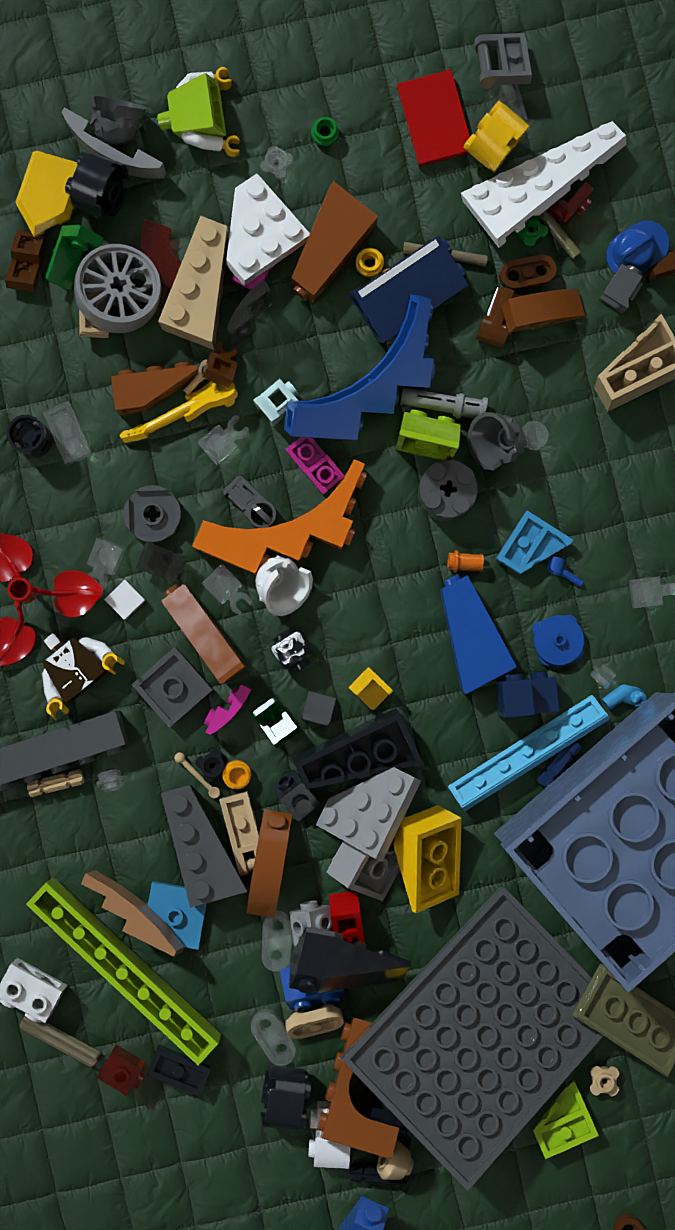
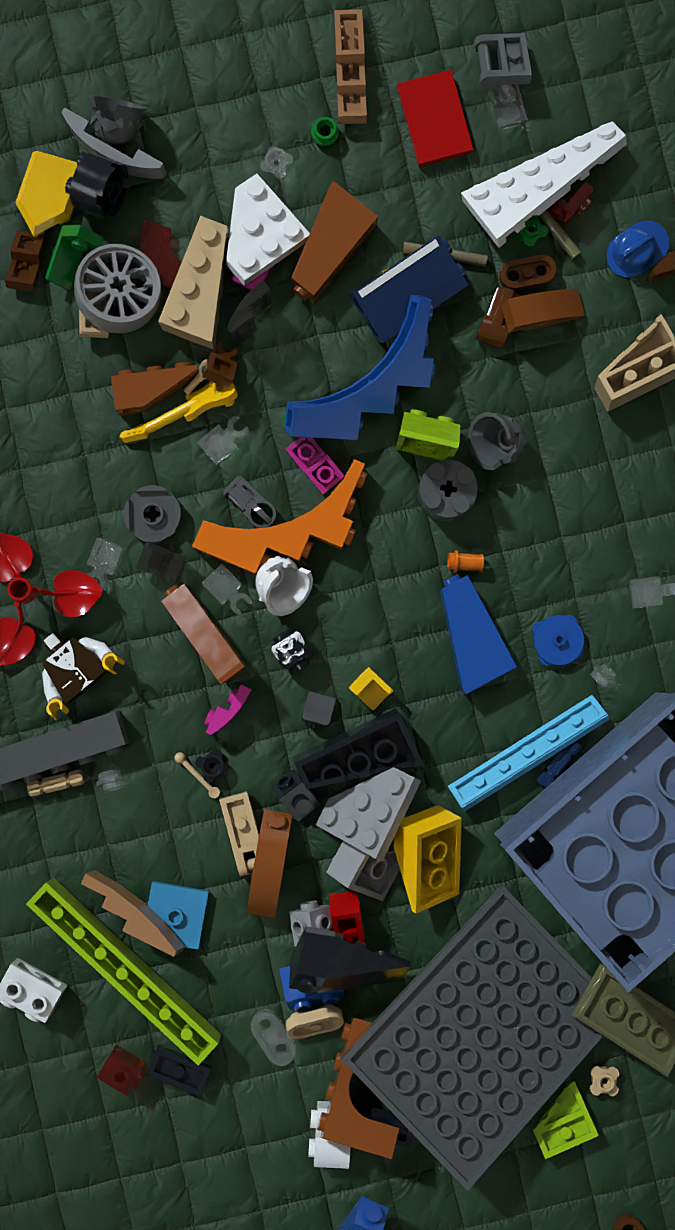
black wheel [7,415,53,458] -> none
dark tan axle [20,1016,100,1067] -> none
clear plate [42,401,93,465] -> none
white tile [104,580,146,620] -> none
dark grey plate [132,647,213,728] -> none
lime torso [157,67,240,157] -> none
dark grey wedge [161,785,247,908] -> none
light orange plate [222,760,251,789] -> none
bracket [252,697,300,748] -> none
light aqua window [253,379,299,427] -> none
black brick [260,1065,311,1130] -> none
clear plate [262,911,292,972] -> none
black axle [349,1163,406,1187] -> none
yellow plate [356,248,384,277] -> none
tan cone [377,1139,414,1180] -> none
light grey pin [400,387,488,419] -> none
yellow brick [463,101,530,173] -> none
dark blue brick [495,671,559,717] -> none
dark azure wing [496,511,573,574] -> none
clear plate [522,421,549,450] -> none
blue hand [547,557,583,587] -> none
dark grey window [599,264,643,314] -> none
dark azure arm [601,684,647,710] -> none
none -> medium nougat slope [334,9,367,124]

